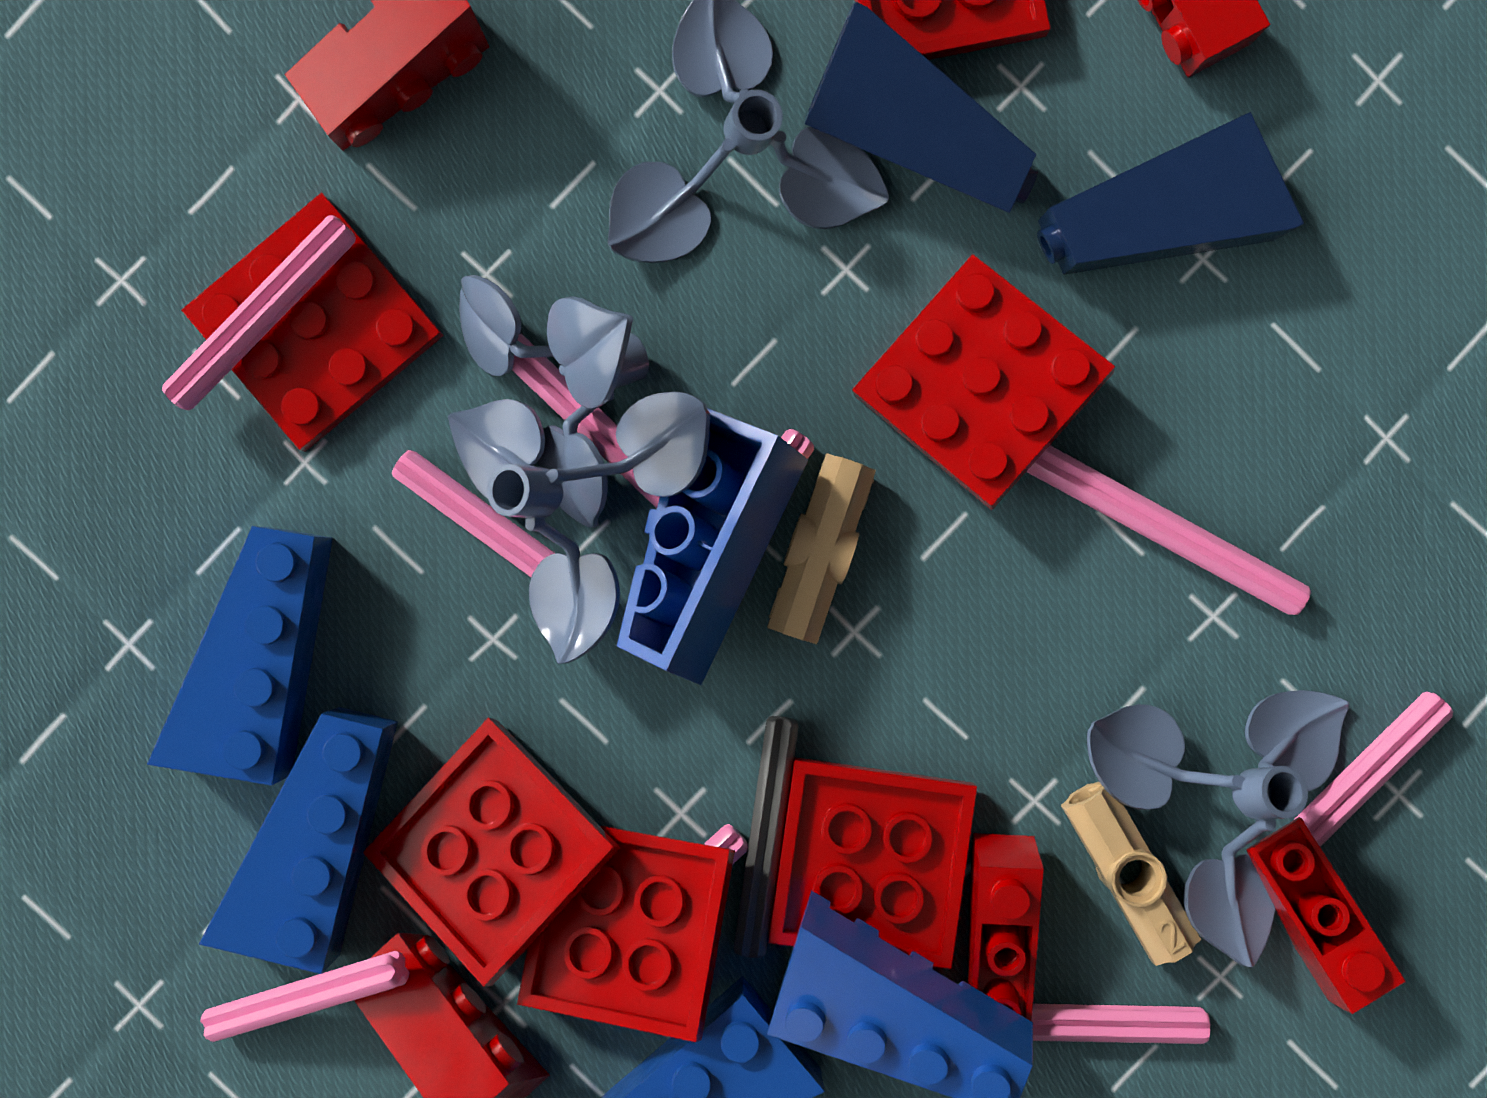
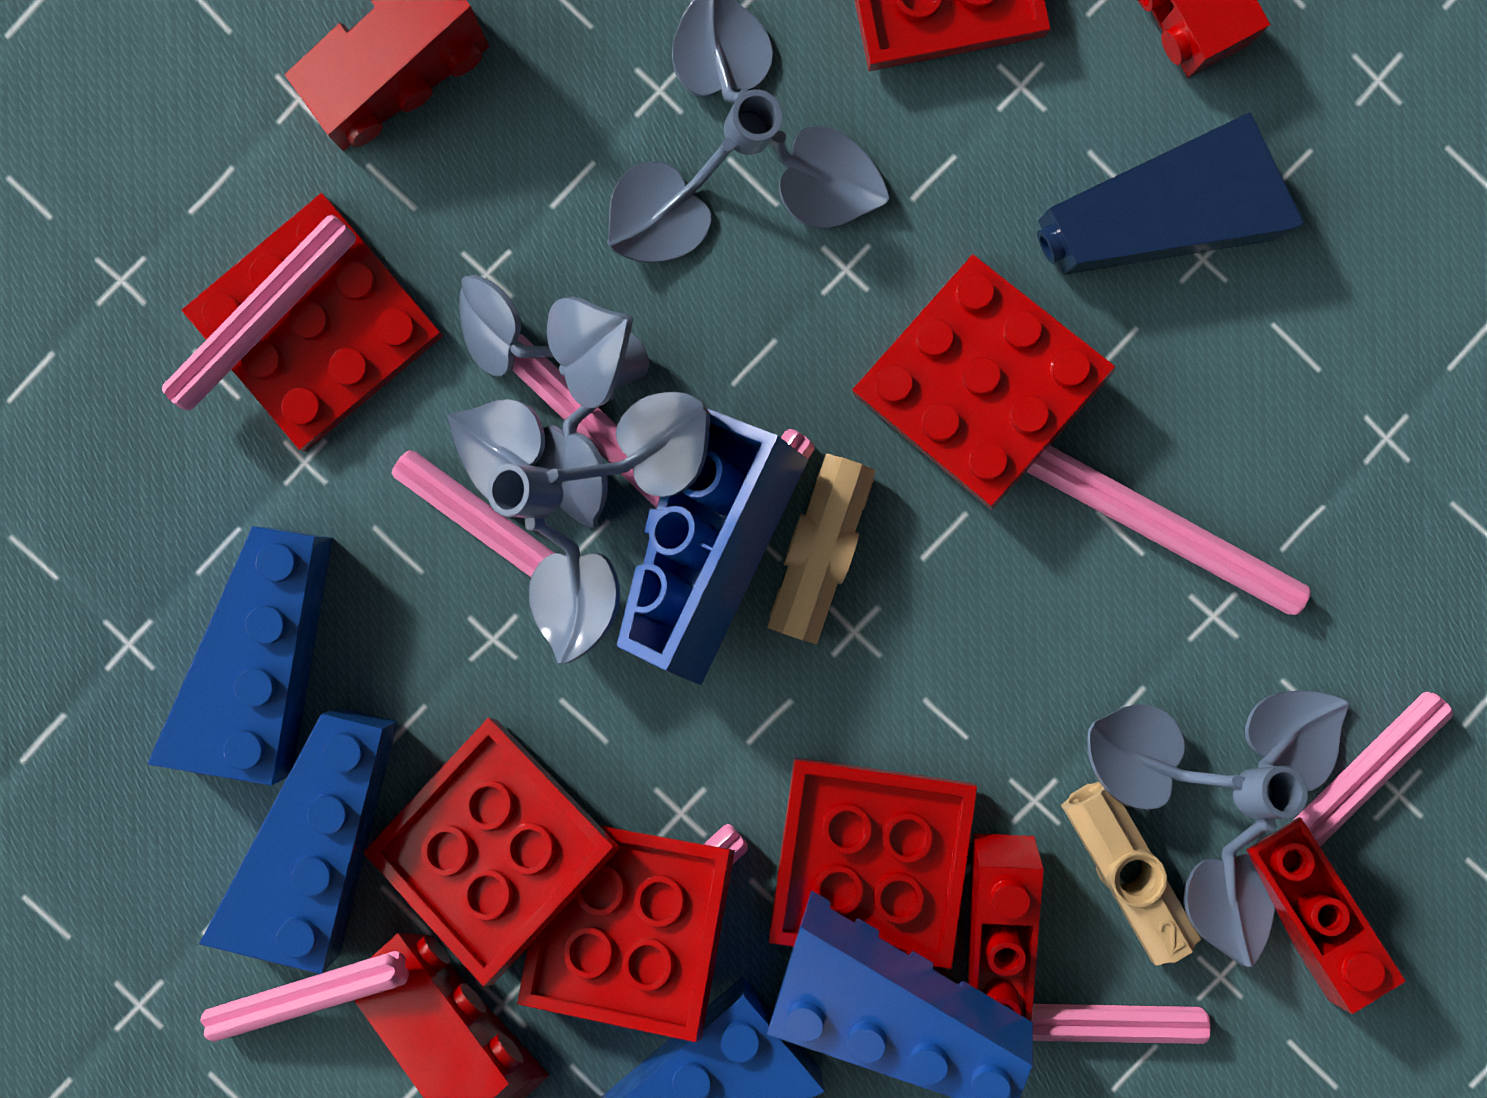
dark grey axle [734,716,799,958] -> none
dark blue slope [803,2,1038,213] -> none

